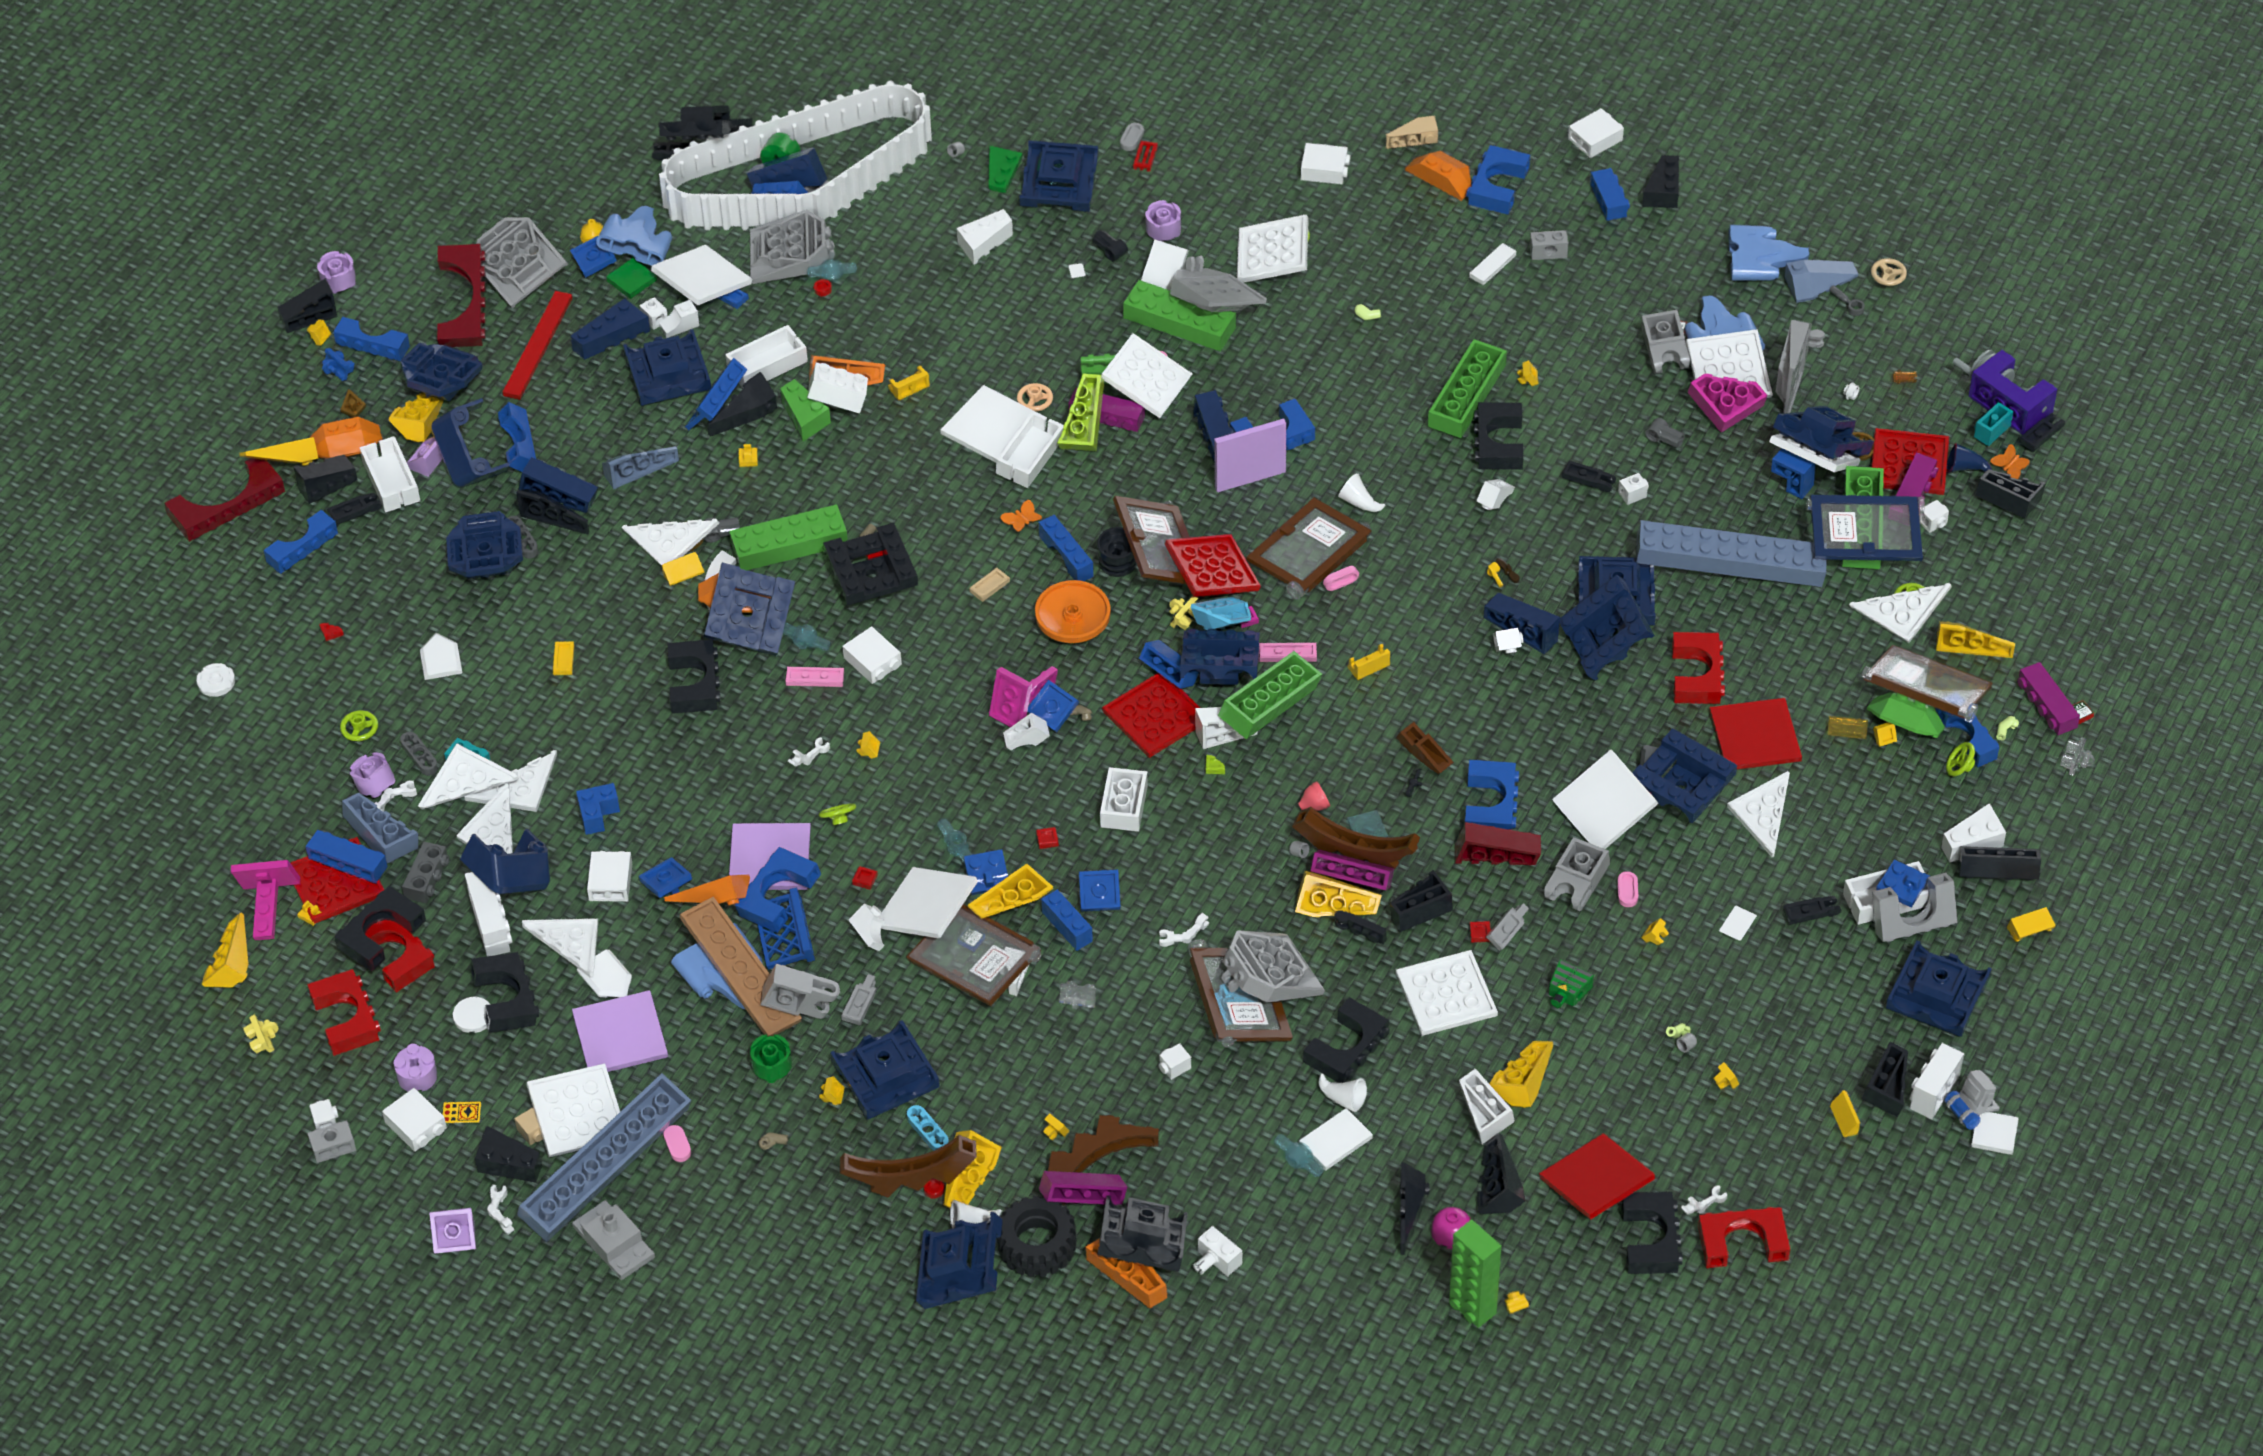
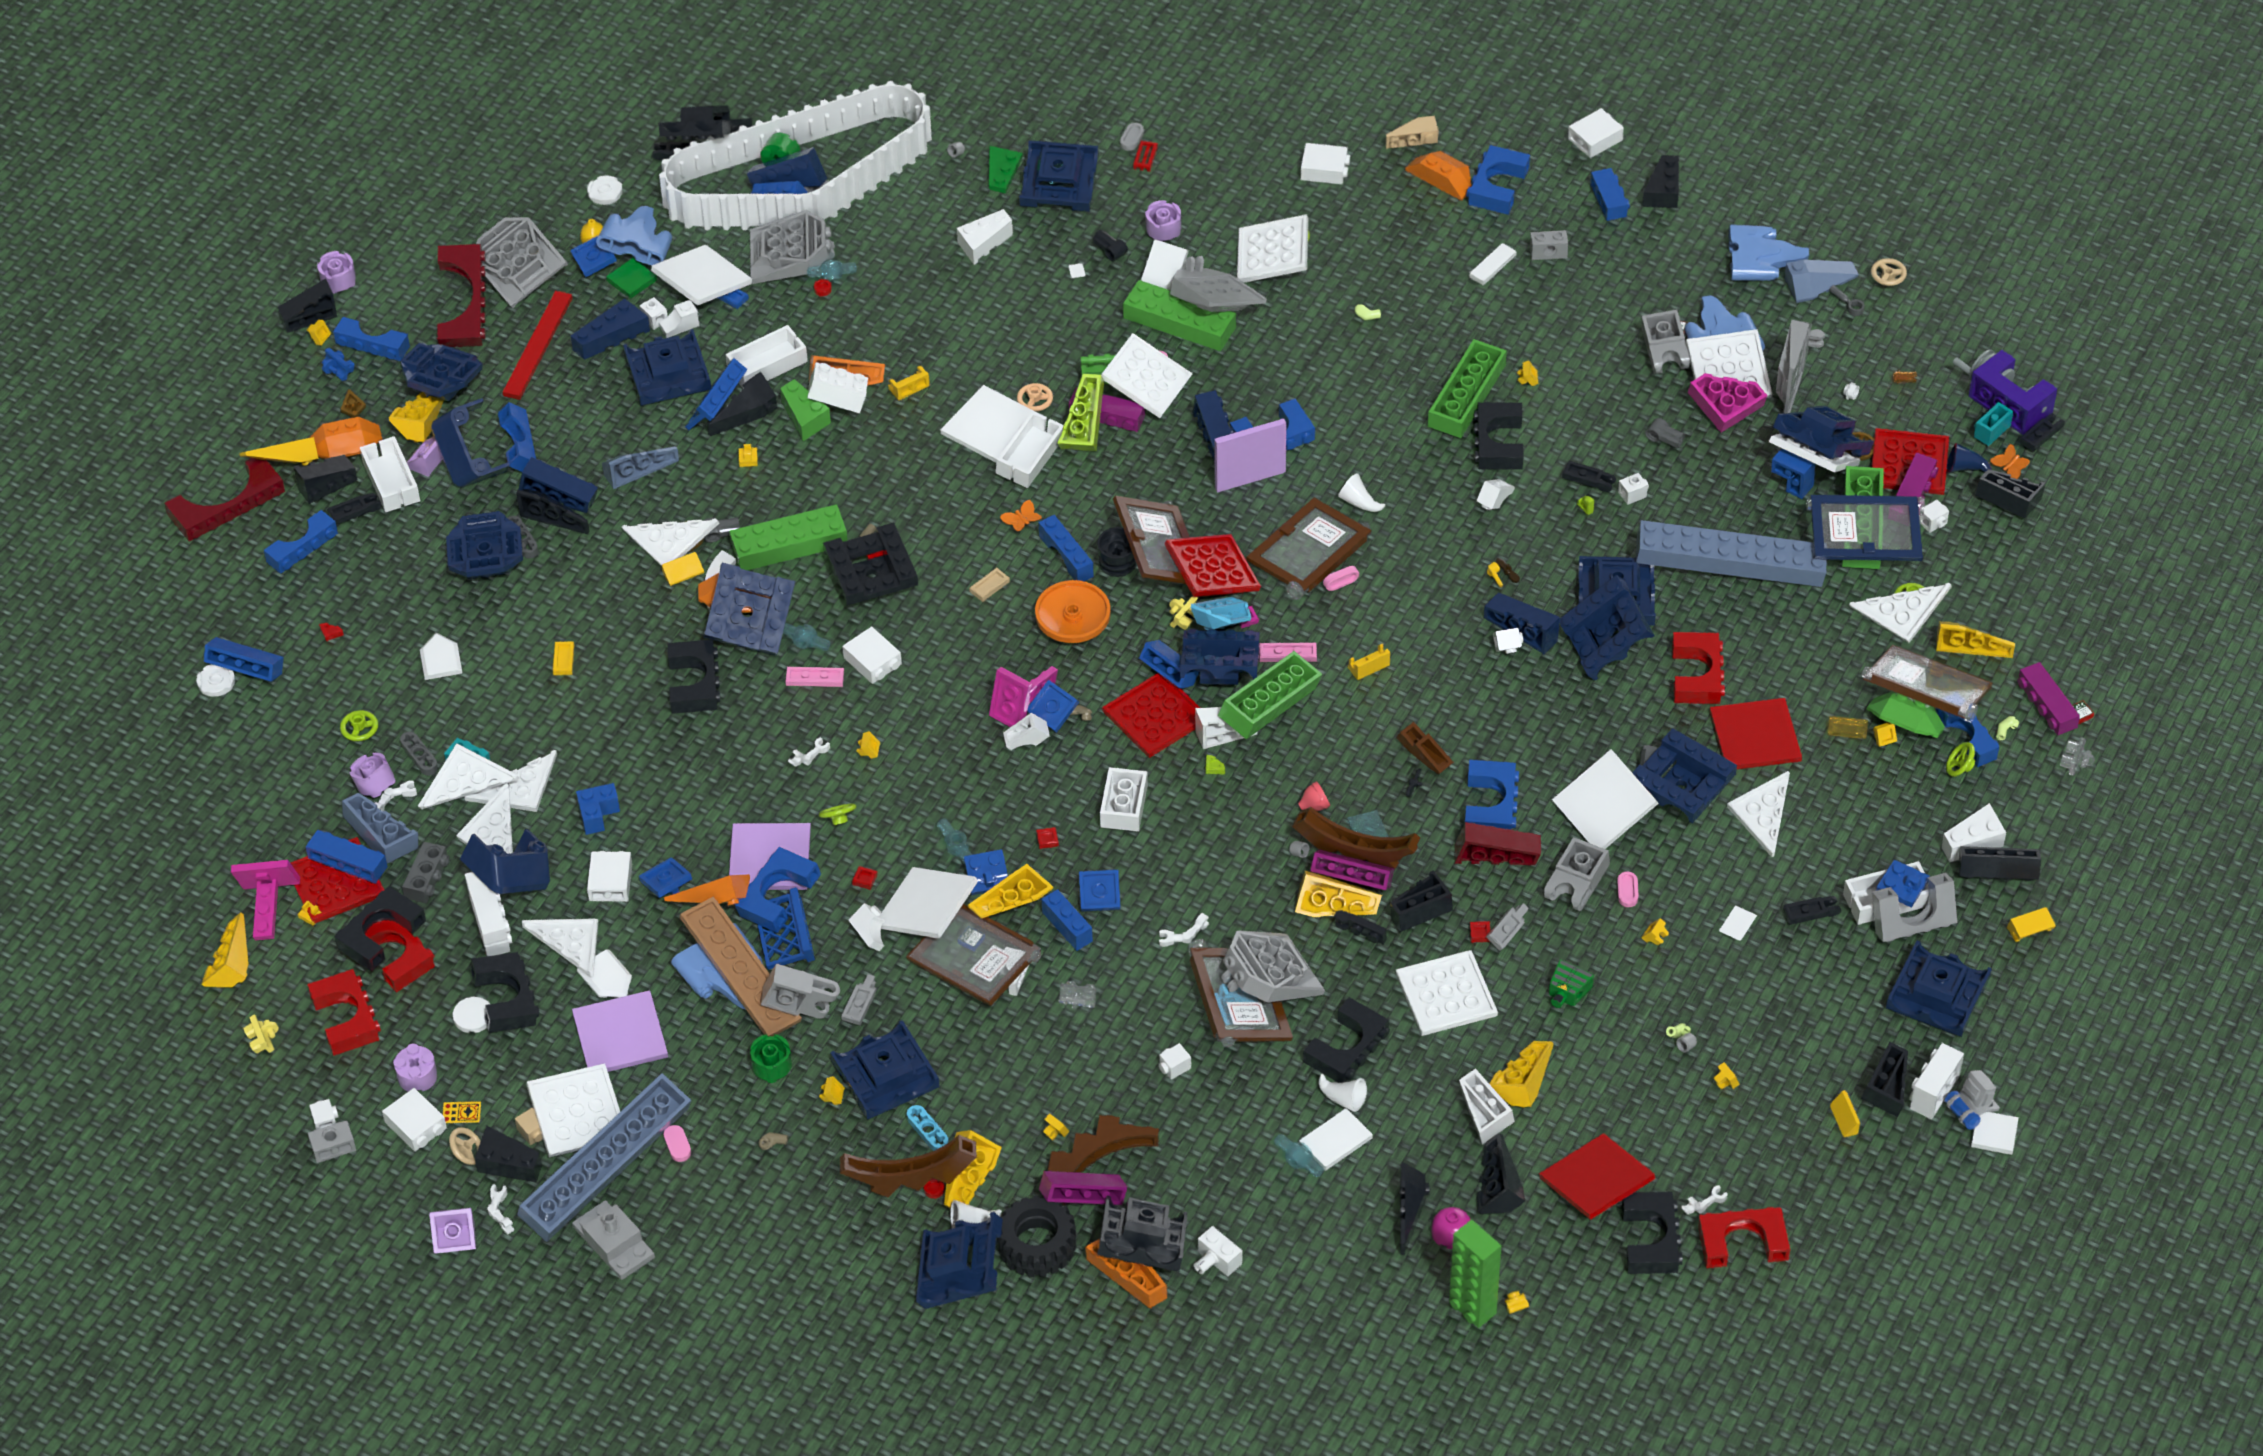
none -> blue brick [204,637,284,682]
none -> tan piece [449,1127,481,1165]
none -> white tile [587,176,622,205]
none -> lime tile [1577,496,1594,515]

